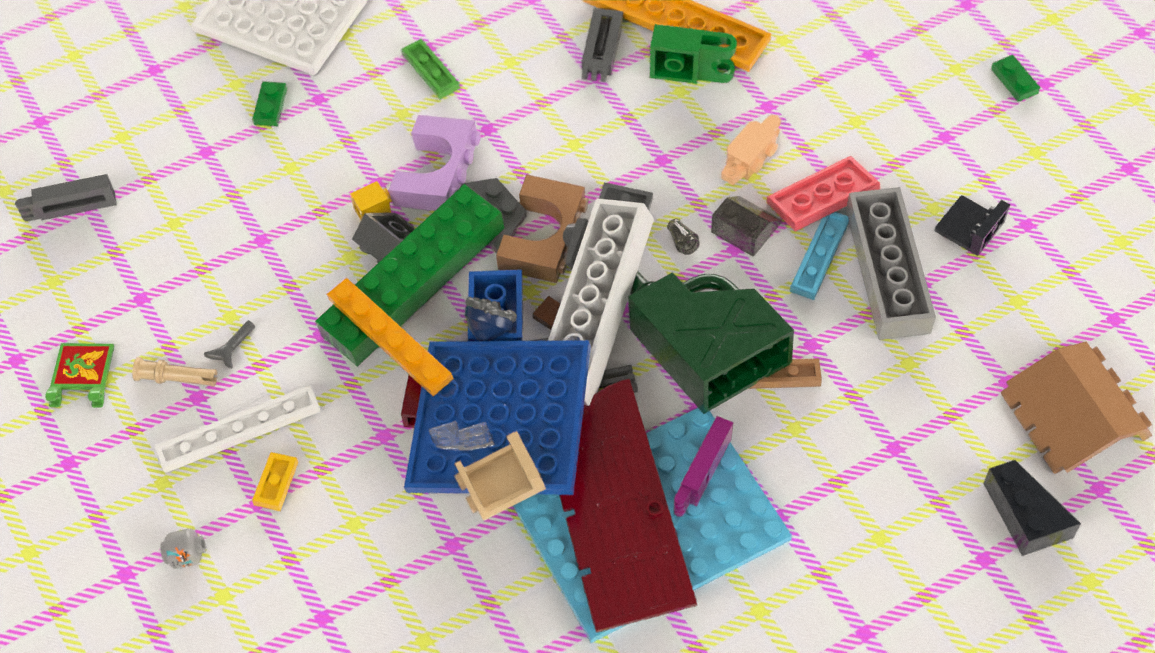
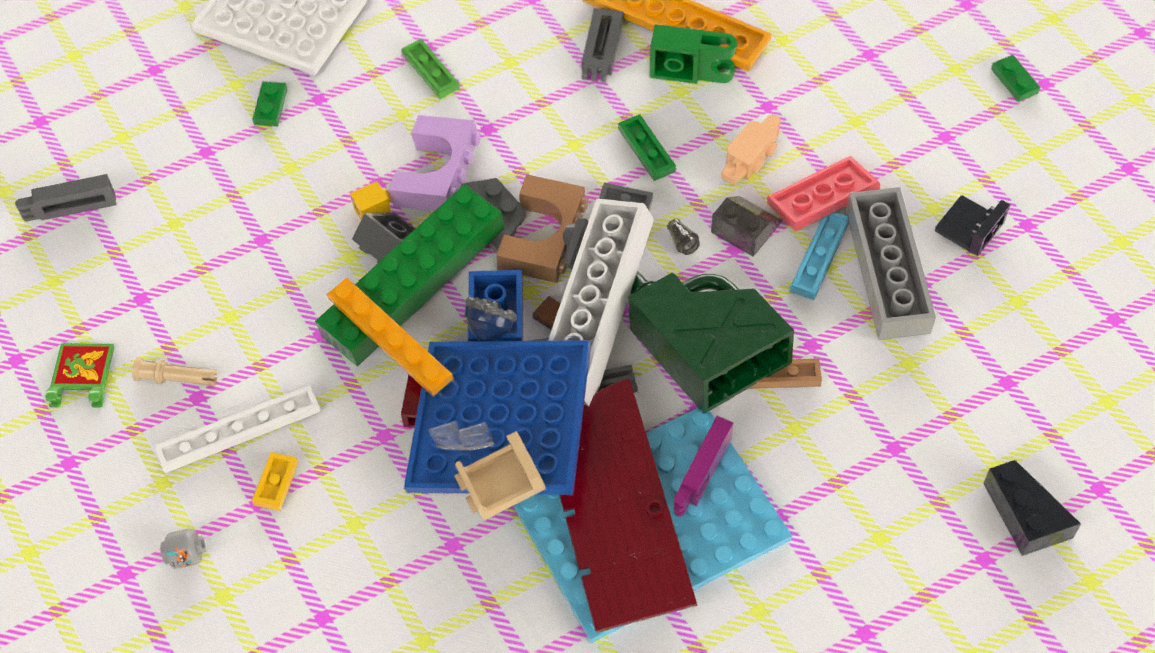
dark grey piece [204,320,255,369] -> none
medium nougat hinge [1001,341,1153,474] -> none
none -> green plate [618,114,676,181]

